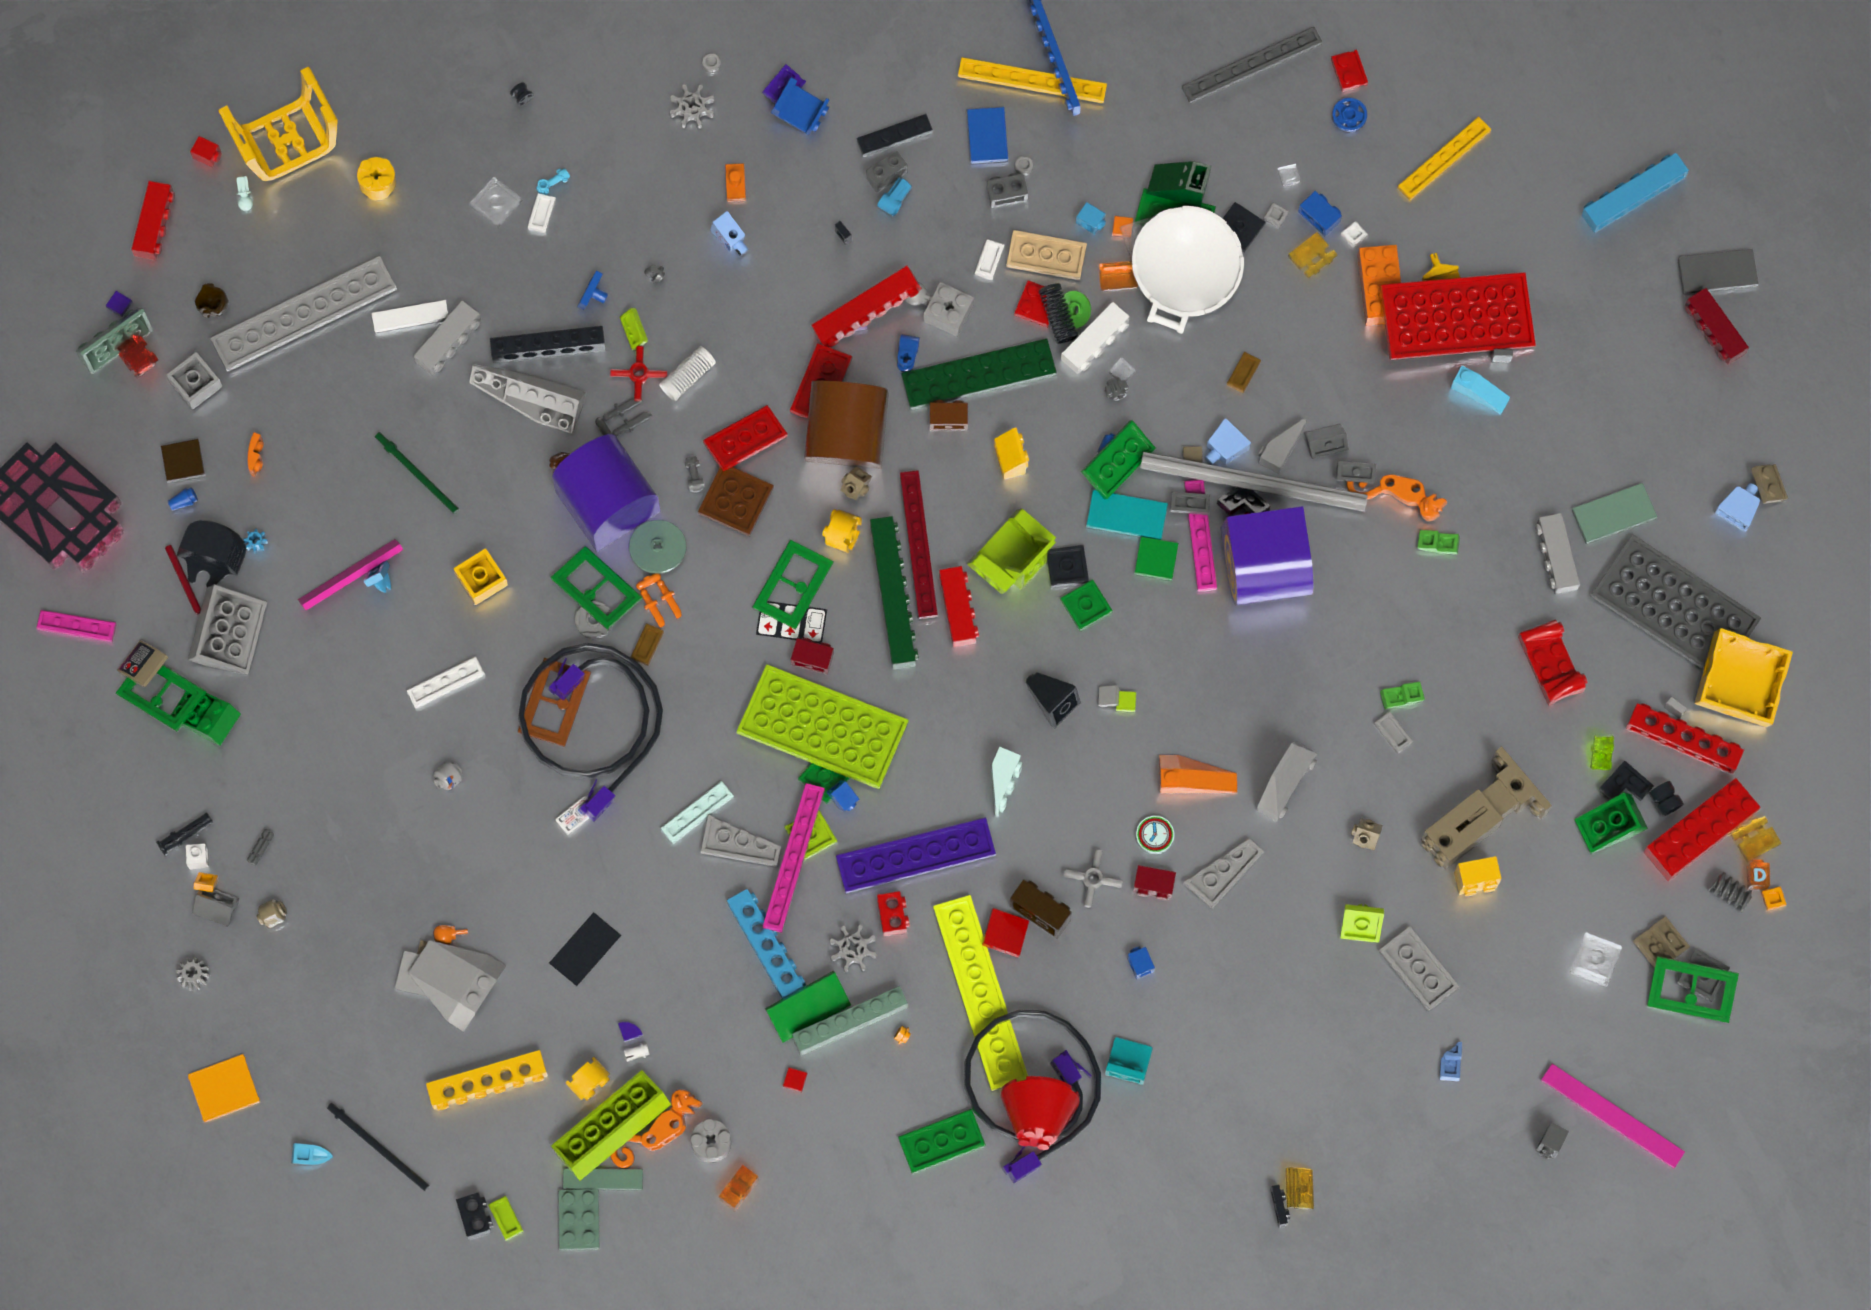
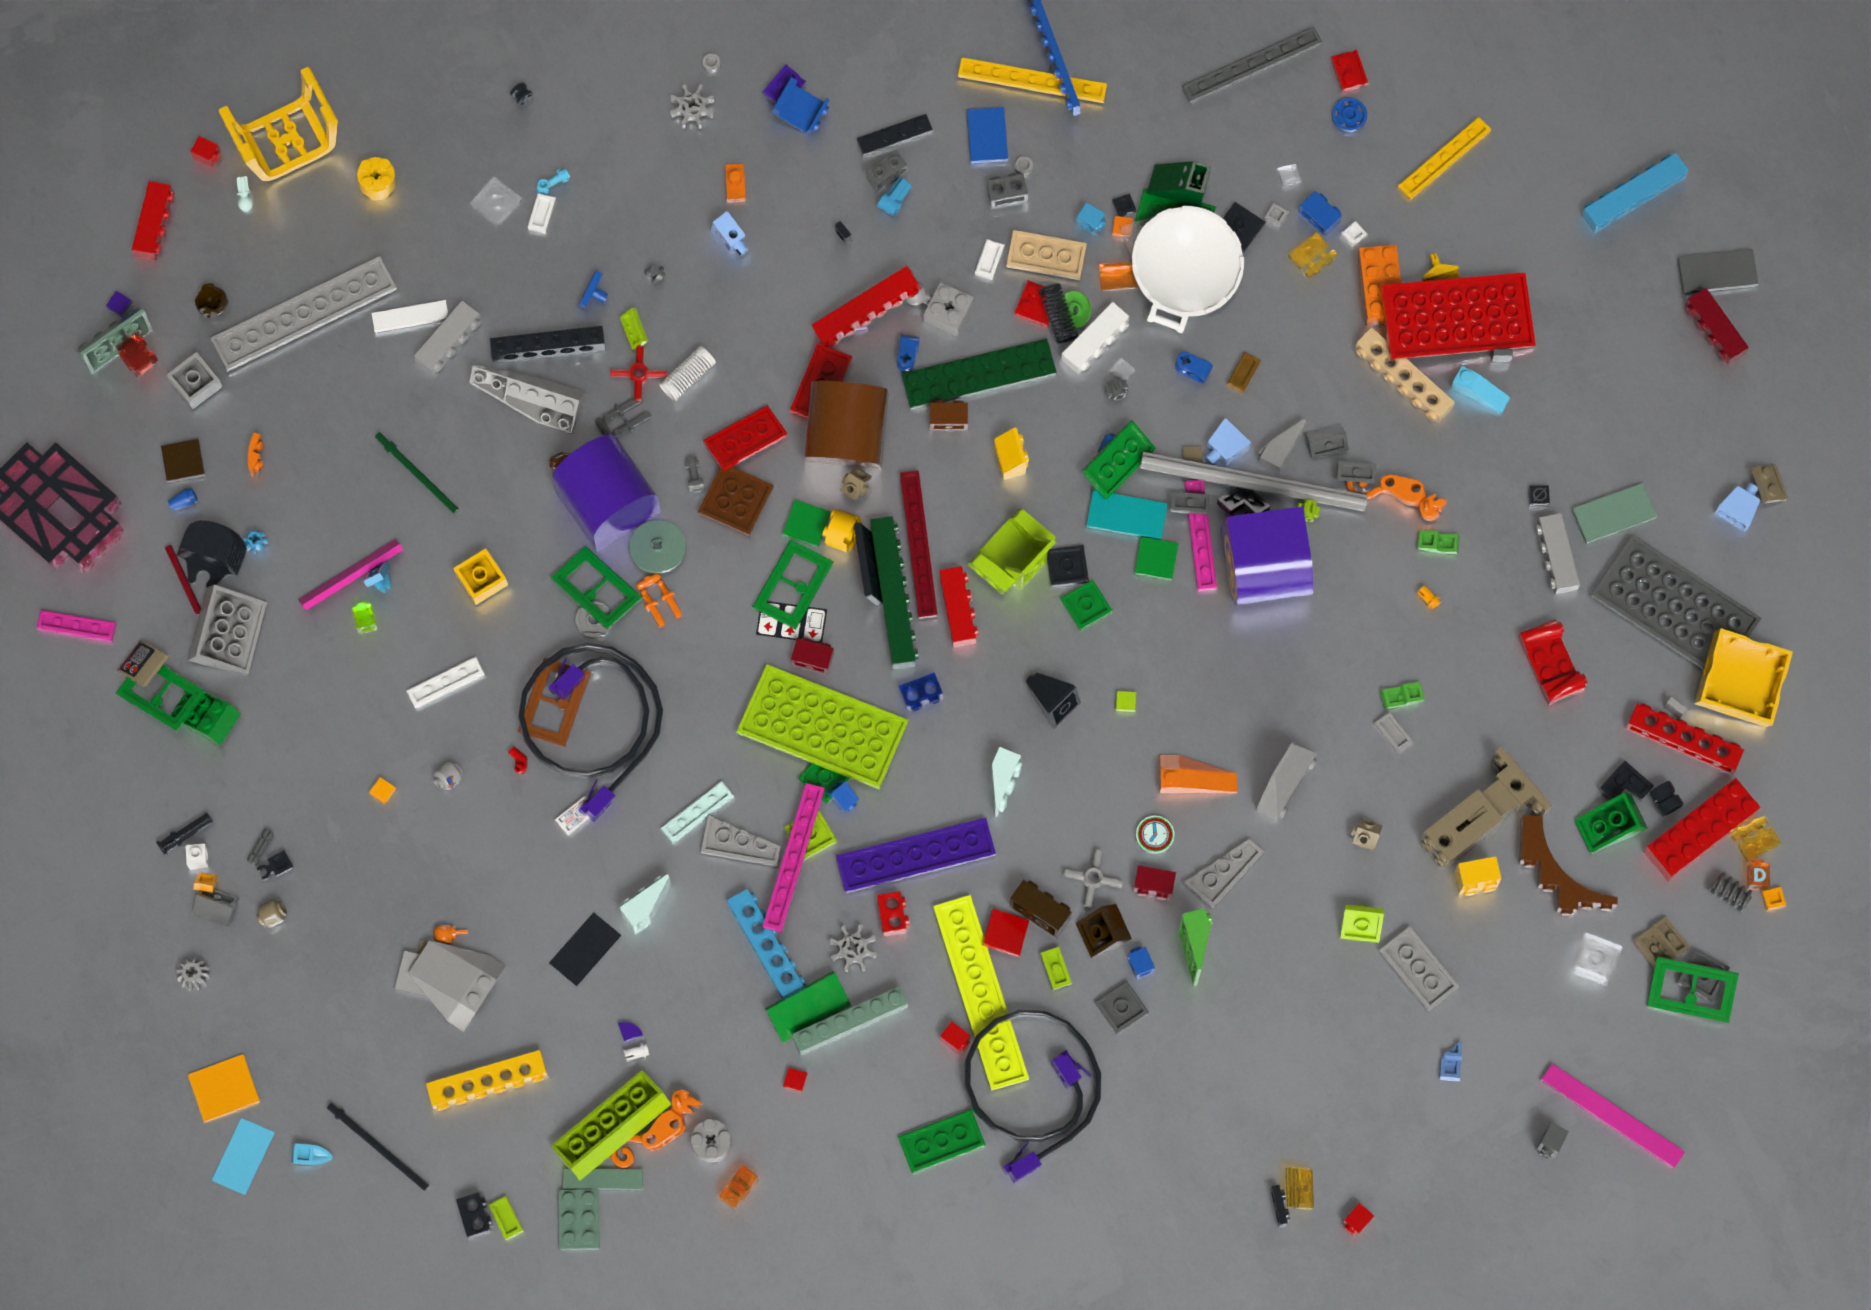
yellow brick [565,1057,610,1101] -> none
pearl gold tile [631,623,664,666] -> none
light orange plate [894,1025,911,1044] -> none
red cone [1001,1076,1080,1150] -> none
light grey tile [1098,685,1119,707] -> none
teal bracket [1105,1037,1153,1085] -> none
clear neon green hips [1590,734,1614,770] -> none
none -> medium azure sticker [211,1118,275,1195]
none -> black plate [257,850,294,881]
none -> clear neon green brick [352,602,378,634]
none -> light orange tile [369,777,396,804]
none -> red arm [508,746,528,774]
none -> light aqua slope [619,874,671,934]
none -> green tile [782,500,831,548]
none -> black tile [854,522,882,605]
none -> clear blue brick [899,672,943,712]
none -> red brick [940,1021,971,1054]
none -> lime plate [1040,947,1072,990]
none -> dark brown slope [1076,904,1132,958]
none -> dark grey tile [1095,981,1149,1035]
none -> black tile [1112,193,1136,217]
none -> blue piece [1175,352,1213,383]
none -> bright green slope [1178,908,1212,986]
none -> lime gear [1298,499,1320,522]
none -> red brick [1342,1203,1374,1236]
none -> tan brick [1355,328,1455,423]
none -> light orange pin [1417,585,1441,609]
none -> reddish brown arch [1519,815,1618,916]
none -> black tile [1529,485,1550,506]

